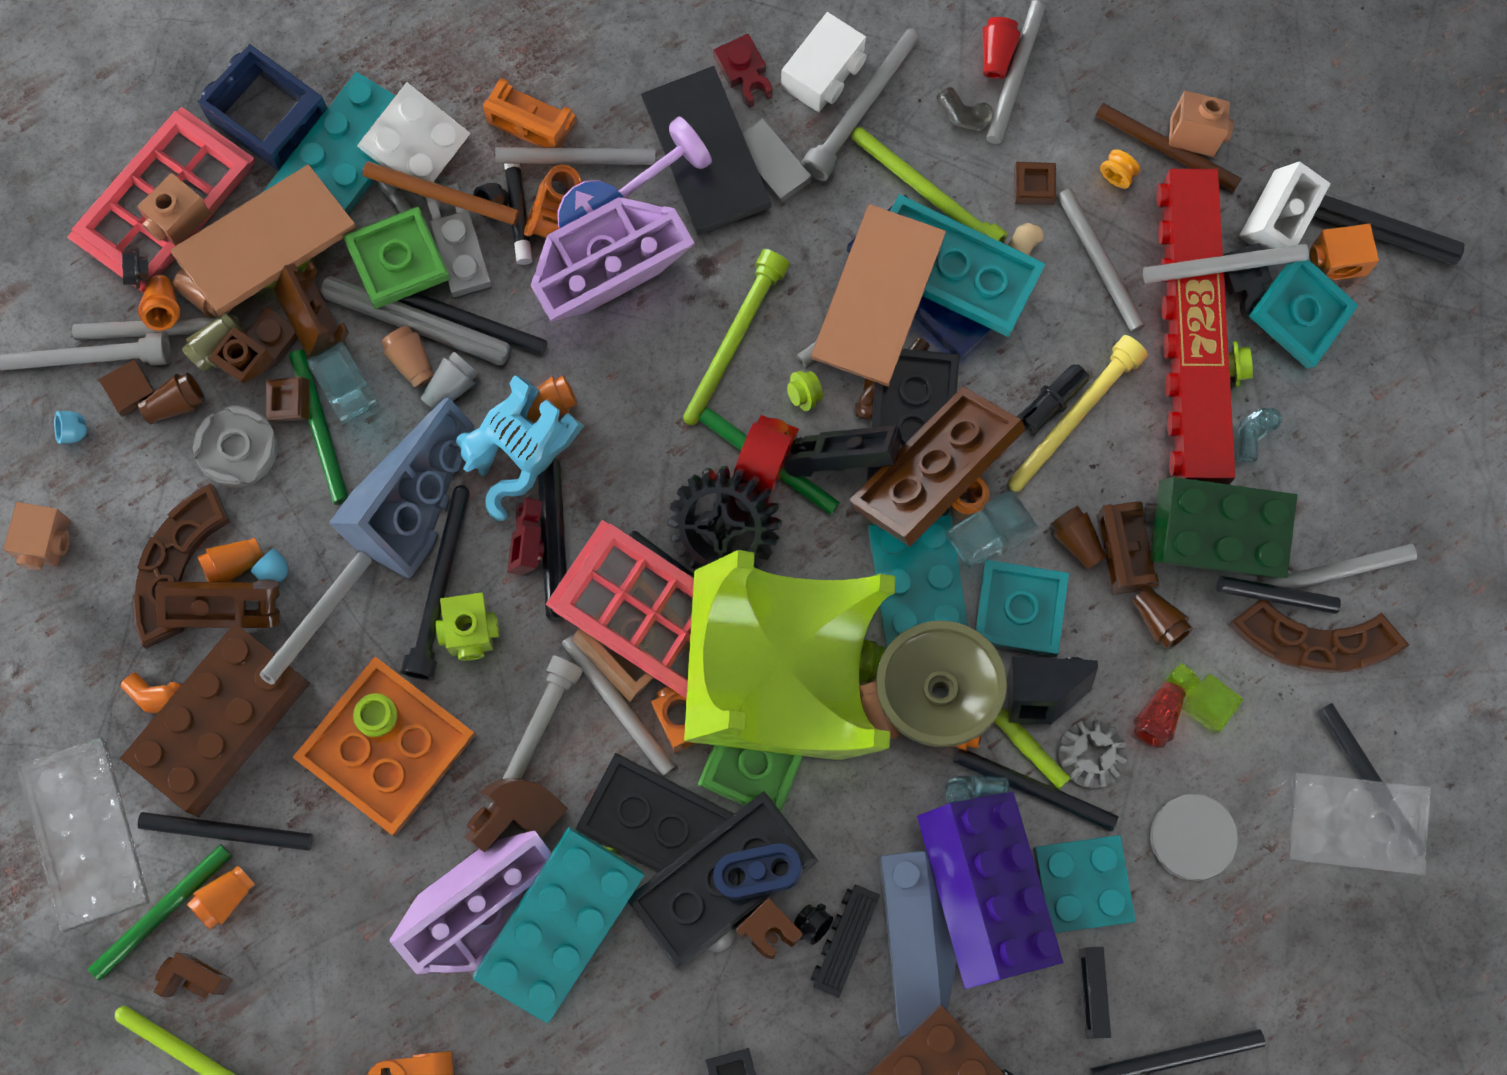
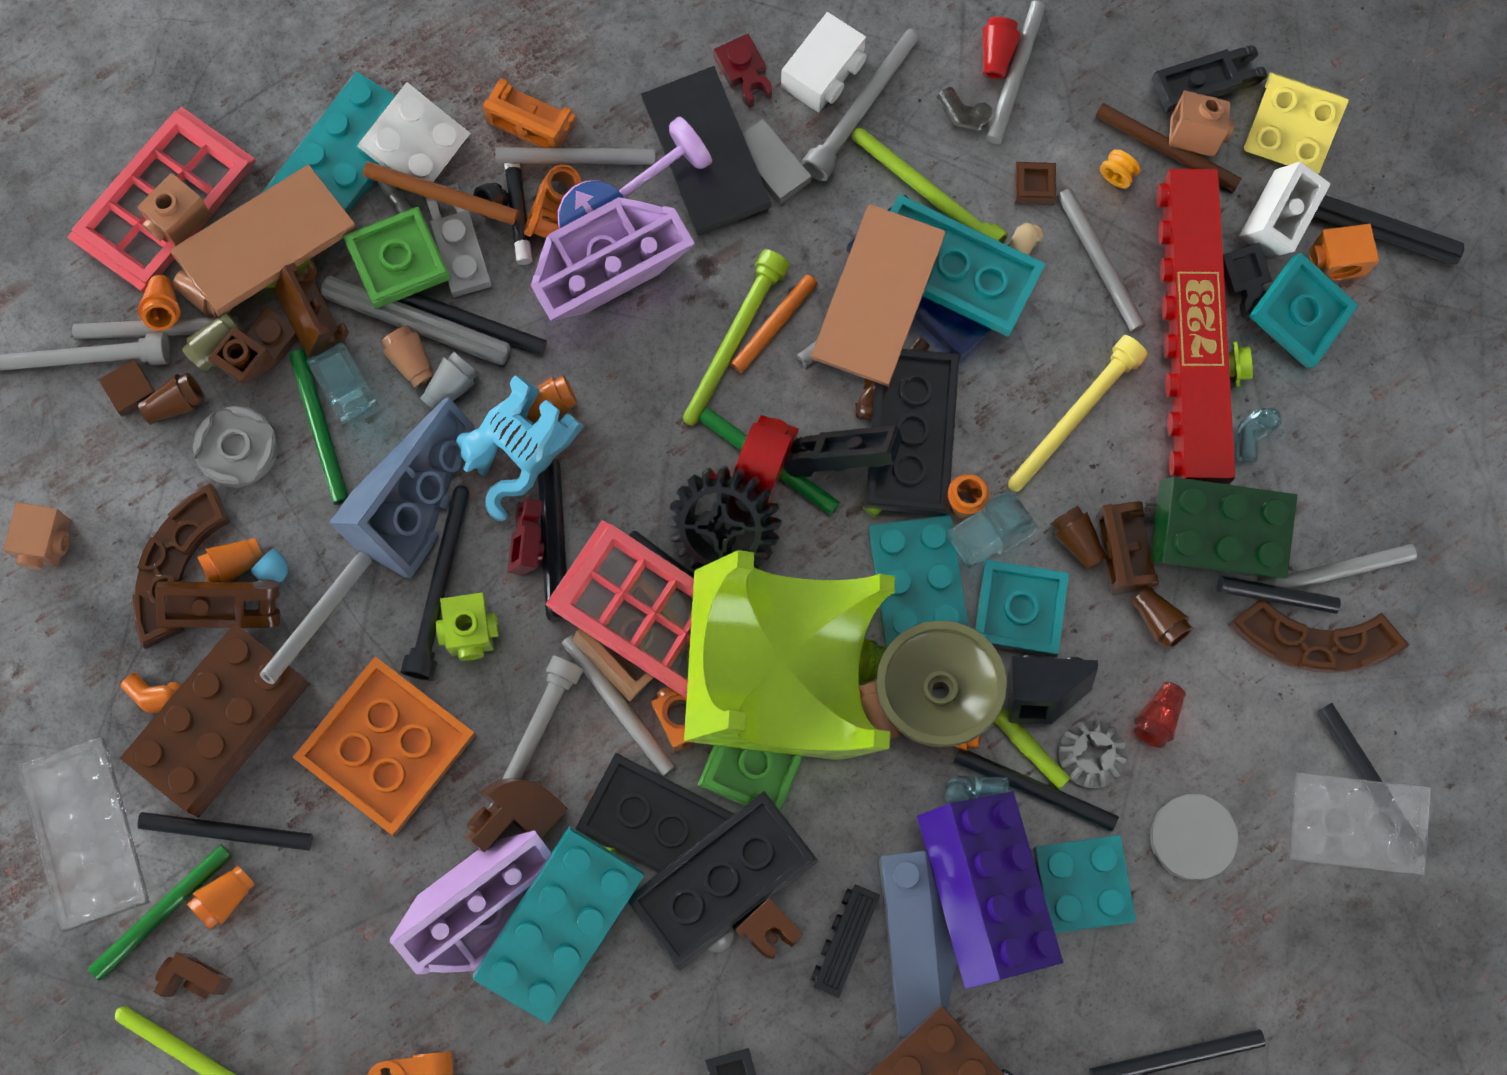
medium azure hinge [54,411,88,444] -> none
black plate [122,248,149,289] -> none
dark blue window [197,44,327,171] -> none
reddish brown tile [266,377,310,423] -> none
lime plate [353,693,398,737] -> none
dark blue plate [713,843,803,900] -> none
lime plate [787,371,823,411] -> none
black plate [794,903,833,945] -> none
reddish brown plate [849,386,1026,547] -> none
black axle [1017,364,1090,435] -> none
black tile [1079,947,1111,1039] -> none
light grey bar [1143,244,1309,284] -> none
clear neon green plate [1165,663,1244,734] -> none
none -> orange bar [730,274,818,374]
none -> black hinge [1152,45,1268,113]
none -> light yellow bracket [1243,71,1349,174]

